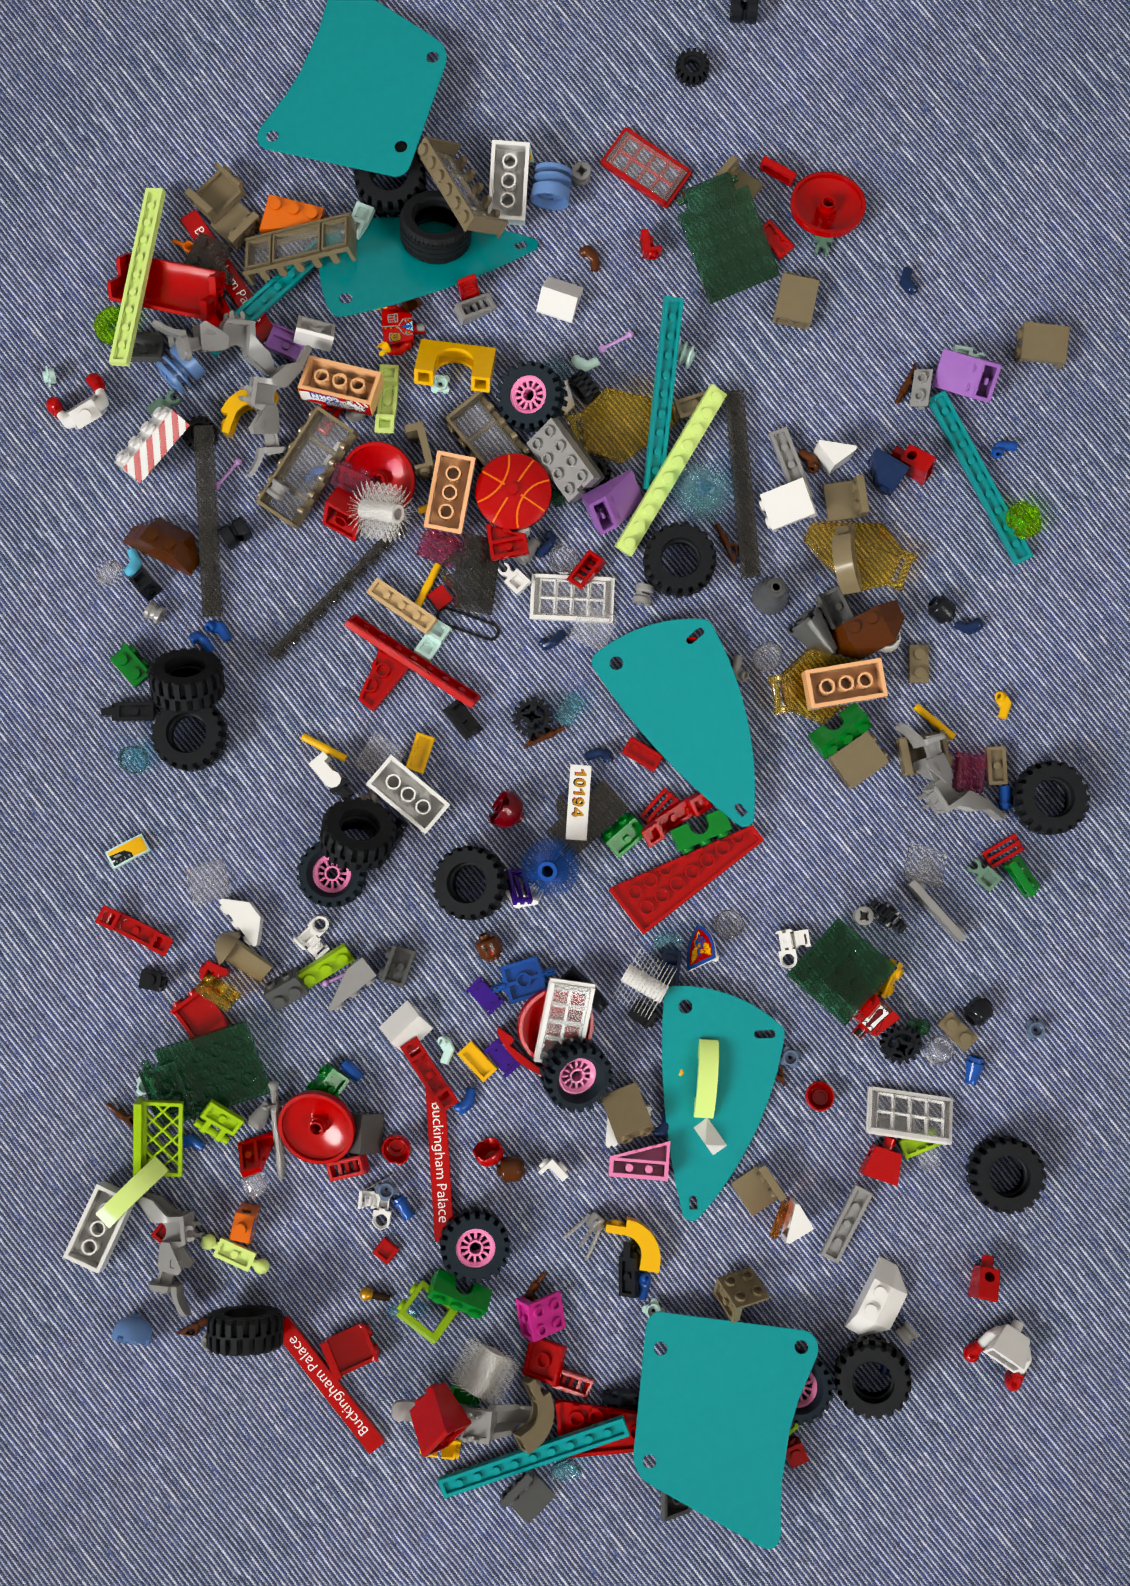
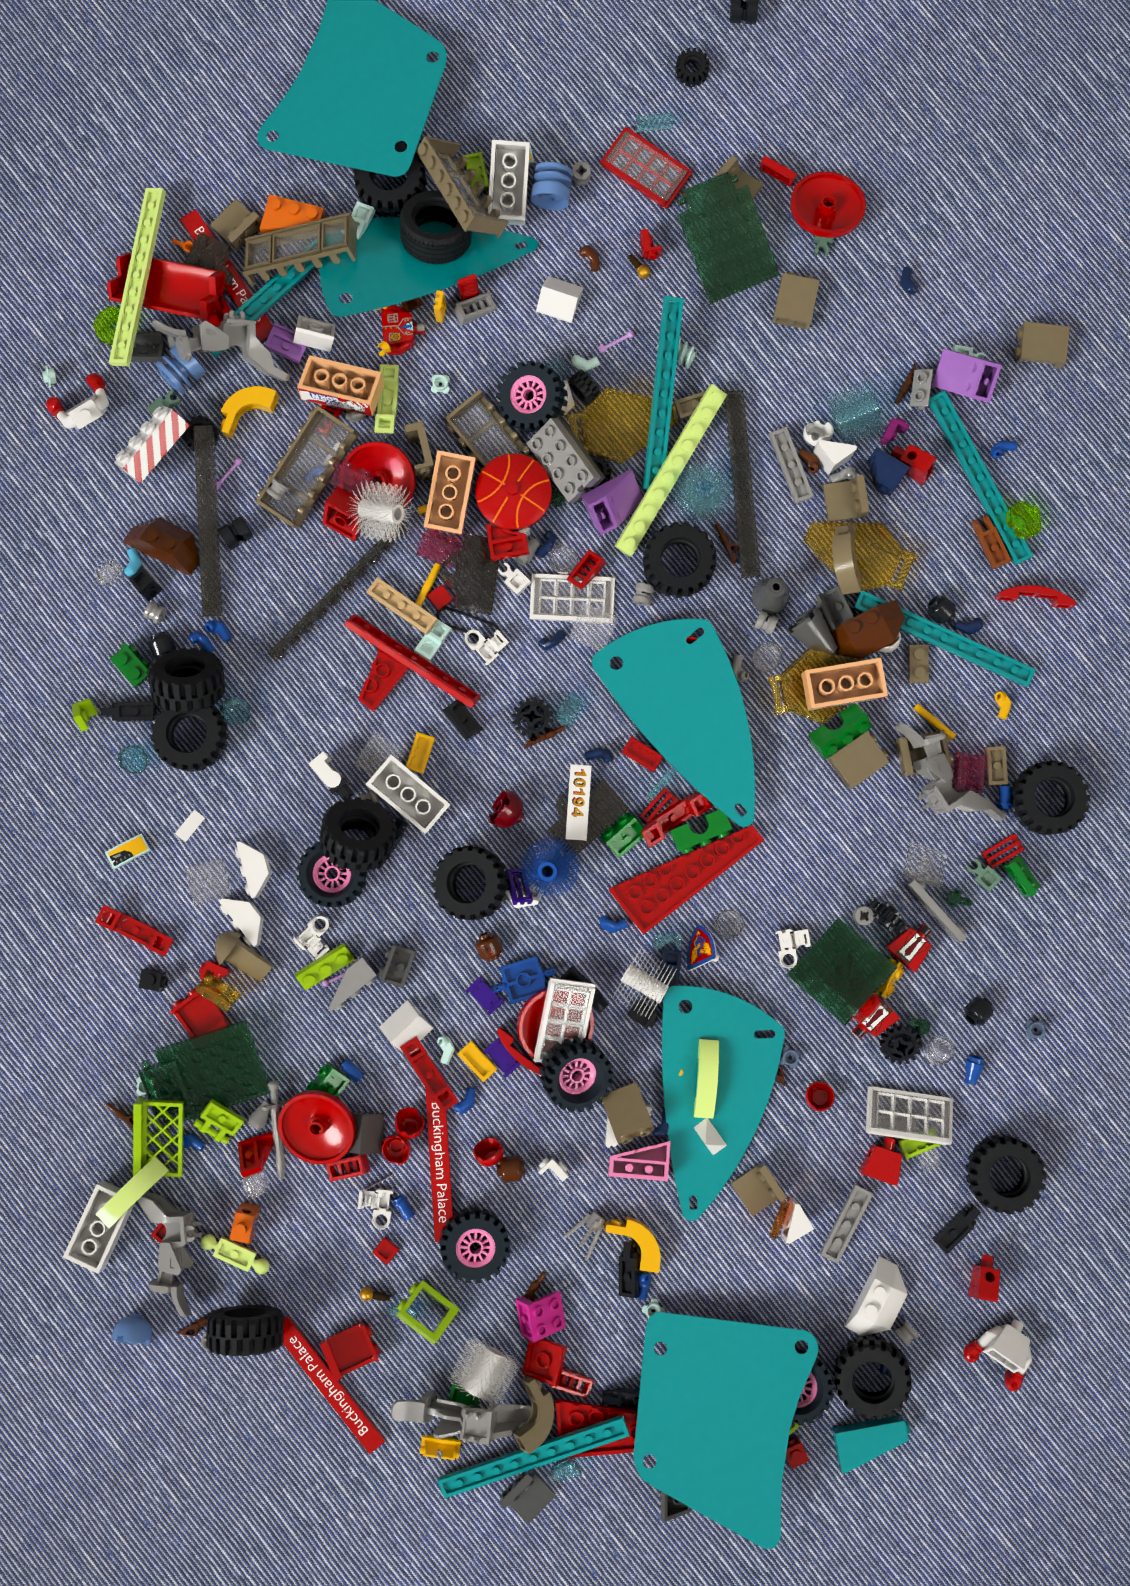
dark tan panel [184,162,247,224] -> none
light grey piece [239,345,312,478] -> none
dark grey bracket [263,967,309,1011] -> none
yellow piece [301,733,348,762] -> none
sand blue plate [375,1178,398,1201] -> none
red slope [409,1382,472,1458] -> none
yellow arch [414,339,496,393] -> none
green arch [426,1269,492,1319] -> none
dark tan bracket [713,1267,770,1323] -> none
red plate [755,219,795,260] -> none
white panel [759,477,818,532] -> none
dark tan plate [936,1010,979,1052] -> none
none -> lime bracket [72,698,98,732]
none -> black head [148,631,176,658]
none -> white sticker [175,809,205,842]
none -> clear light blue hair [220,697,250,725]
none -> white slope [235,841,272,898]
none -> red hair [395,1107,424,1139]
none -> yellow tile [433,290,446,323]
none -> lime plate [463,151,489,191]
none -> white piece [465,630,509,666]
none -> blue arm [599,915,628,933]
none -> piece [628,254,650,279]
none -> clear light blue tile [635,113,674,132]
none -> clear light blue tile [646,768,677,802]
none -> light grey wheel [754,610,779,635]
none -> white hair [803,420,834,446]
none -> clear light blue piece [826,380,887,445]
none -> light grey arm [829,466,857,483]
none -> teal slope [832,1415,910,1474]
none -> teal plate [853,590,1036,687]
none -> magenta bracket [880,417,910,445]
none -> red torso [884,924,932,972]
none -> black hinge [932,1205,981,1254]
none -> clear green plate [946,888,972,907]
none -> dark orange hinge [971,515,1011,570]
none -> red slope [995,585,1076,609]

